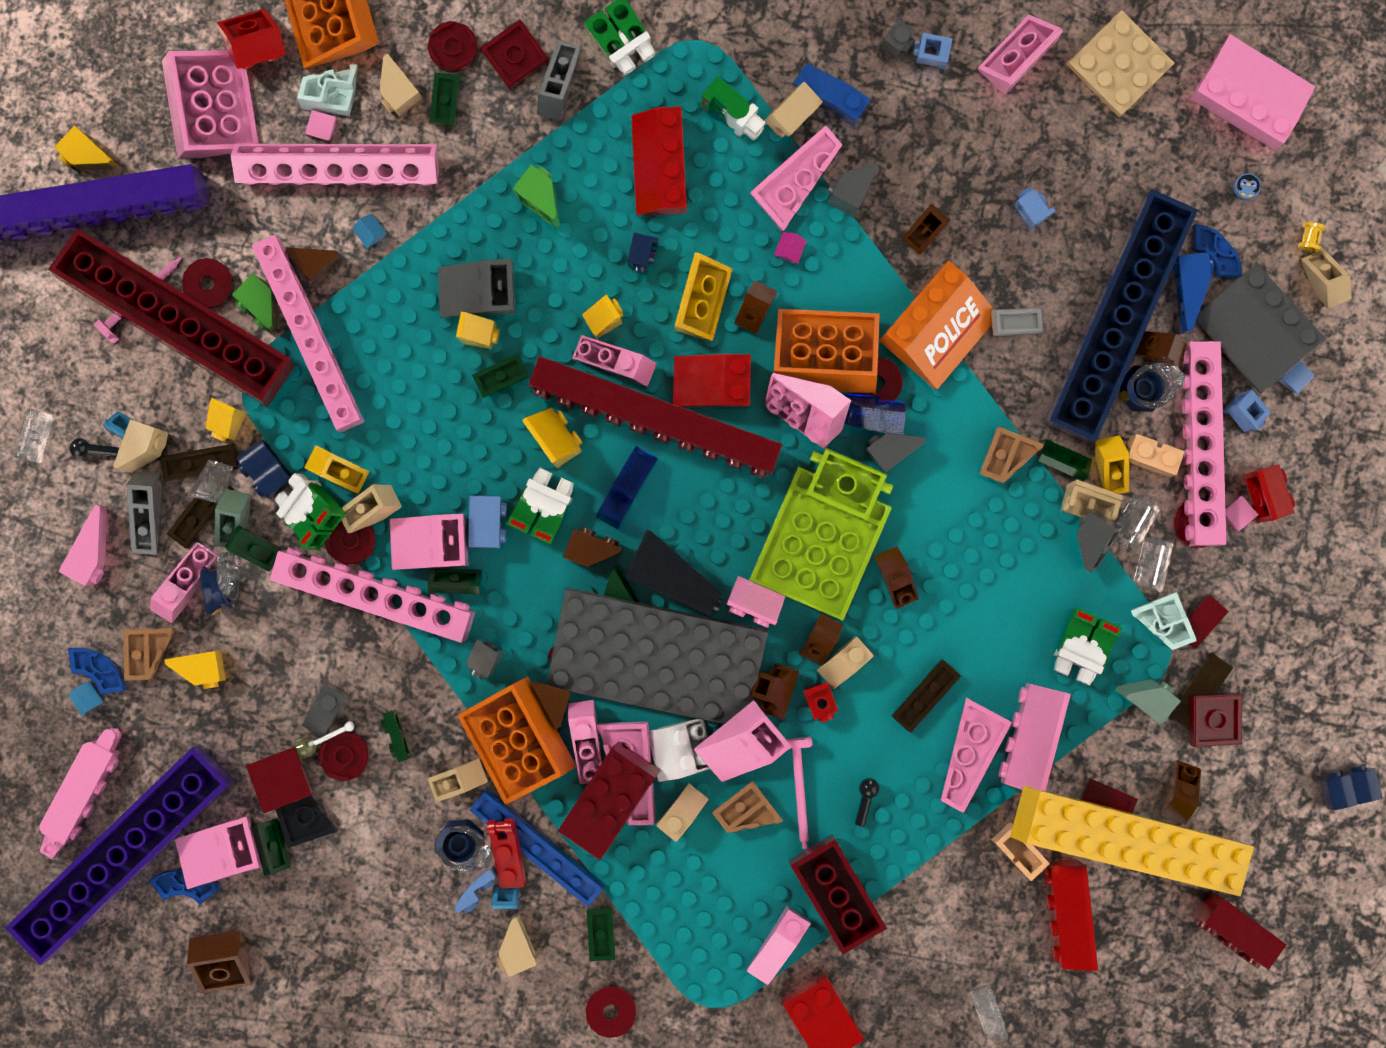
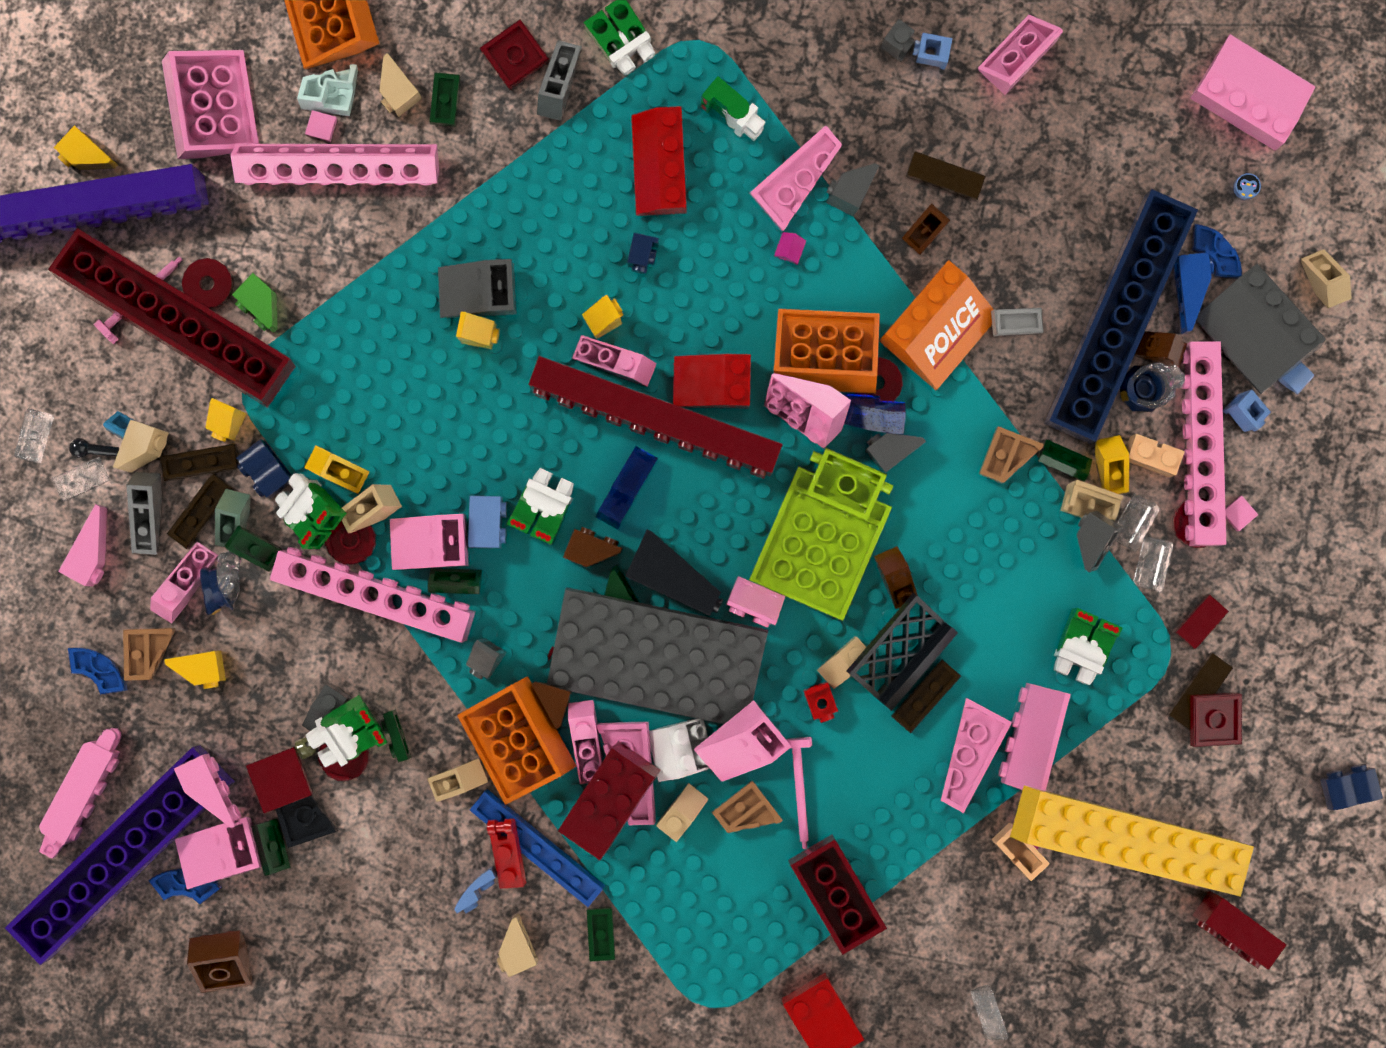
dark azure slope [69,681,104,716] -> none
clear slope [190,460,233,503] -> none
red slope [217,8,286,69] -> none
bright pink brick [252,234,365,433] -> none
reddish brown slope [286,247,341,283] -> none
dark azure slope [352,214,388,249] -> none
dark red tile [427,21,478,73] -> none
piece [434,819,492,871] -> none
dark green plate [472,354,530,399] -> none
dark azure slope [491,887,519,909] -> none
bright green slope [512,164,560,229] -> none
yellow slope [522,408,583,468] -> none
dark red tile [585,985,637,1038] -> none
yellow slope [674,252,733,341] -> none
reddish brown brick [734,280,777,335] -> none
bright pink slope [746,905,811,985] -> none
reddish brown brick [750,663,799,720] -> none
tan hinge [764,82,823,138] -> none
blue slope [792,63,870,127] -> none
reddish brown brick [799,614,843,666] -> none
black bar [855,778,880,827] -> none
medium blue brick [1014,187,1056,230] -> none
red slope [1043,859,1098,971] -> none
tan plate [1067,10,1175,118] -> none
dark red tile [1080,778,1138,813] -> none
sand green slope [1115,679,1180,725] -> none
light aqua slope [1131,592,1197,650] -> none
reddish brown slope [1161,760,1201,824] -> none
red slope [1243,464,1295,523] -> none
yellow bush [1297,222,1326,253] -> none
none -> clear slope [52,457,110,502]
none -> bright pink slope [174,753,241,828]
none -> hips [306,694,388,767]
none -> black fence [846,593,958,711]
none -> dark brown tile [906,151,986,201]

